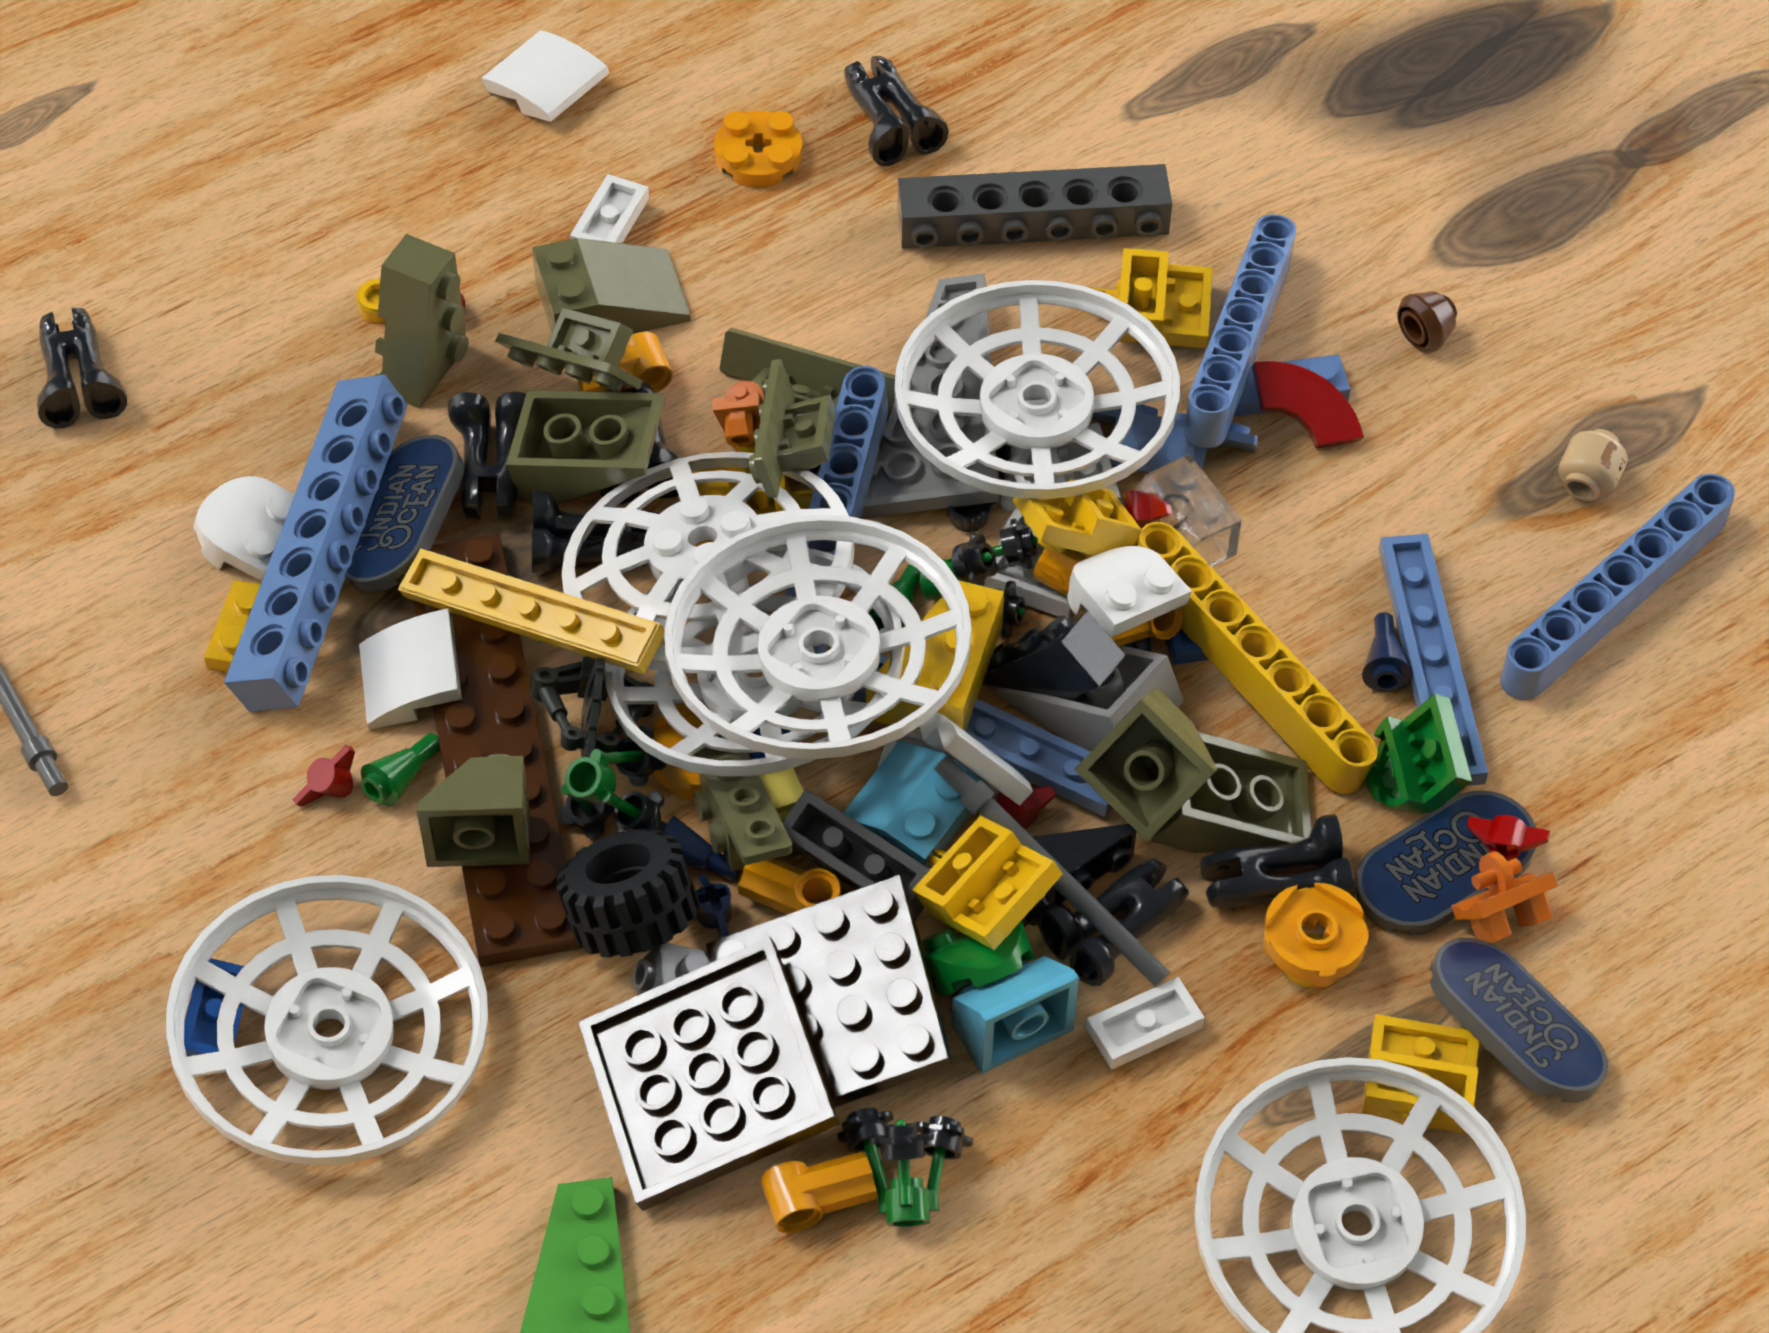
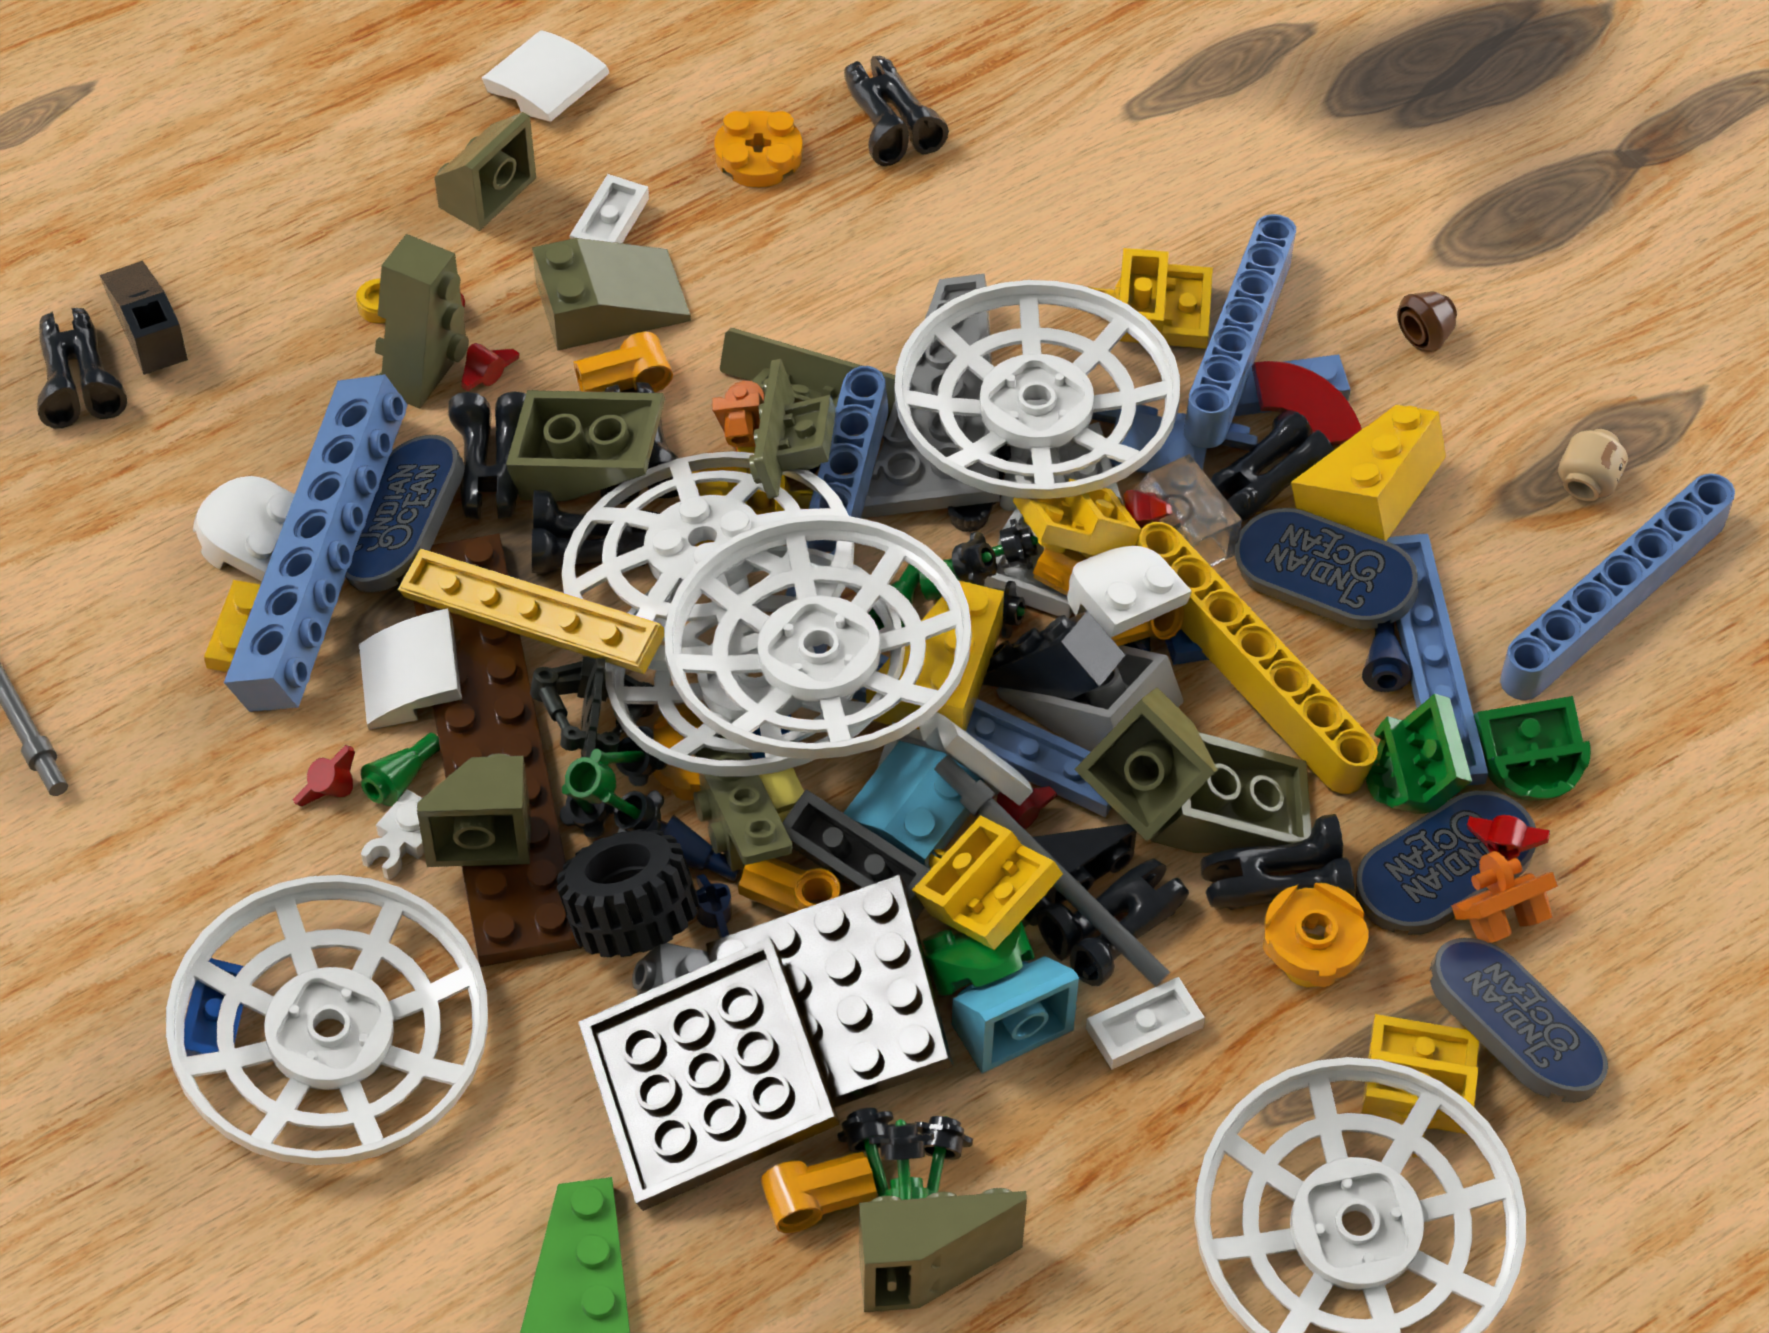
olive bracket [495,308,643,392] -> none
dark grey brick [897,164,1172,249] -> none
none -> black slope [99,261,188,375]
none -> white plate [361,789,424,880]
none -> olive slope [434,112,536,231]
none -> red piece [461,343,520,392]
none -> olive slope [859,1188,1027,1312]
none -> black piece [1200,410,1335,526]
none -> tile [1235,508,1419,629]
none -> yellow wedge [1291,405,1446,541]
none -> green slope [1474,696,1591,801]

